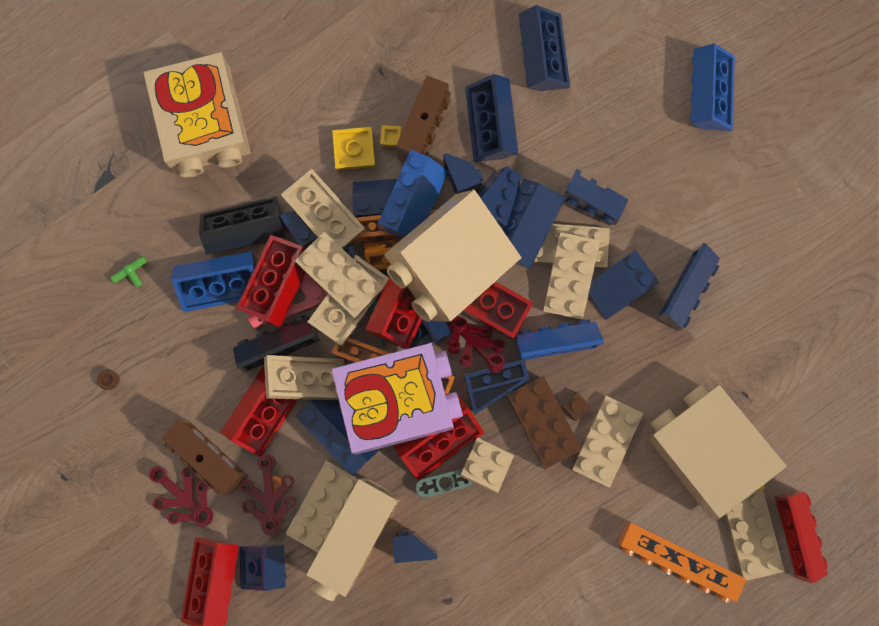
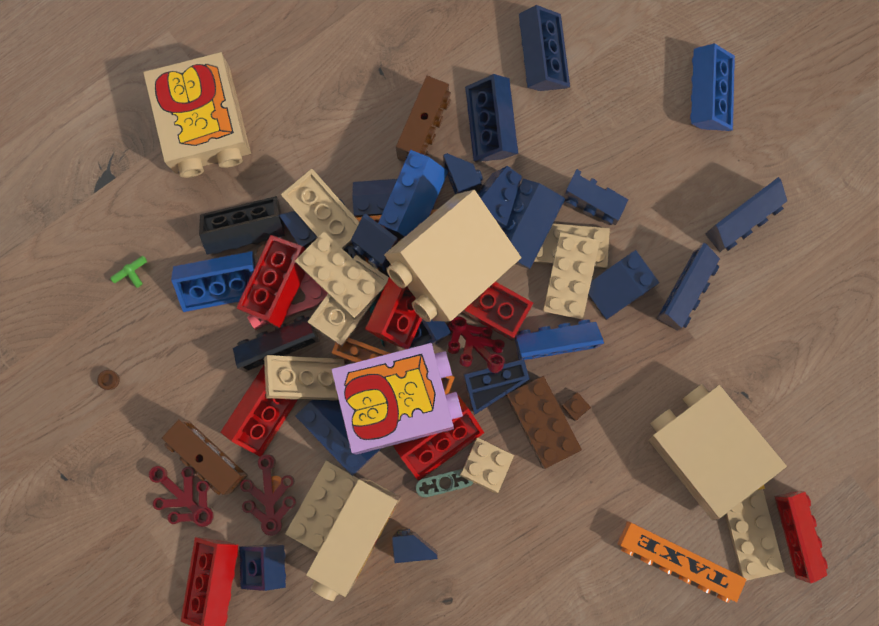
yellow plate [332,127,375,171] -> none
yellow plate [380,125,402,147] -> none
tan plate [571,396,643,488] -> none
none -> dark blue slope [351,214,398,271]
none -> dark blue slope [705,177,787,252]

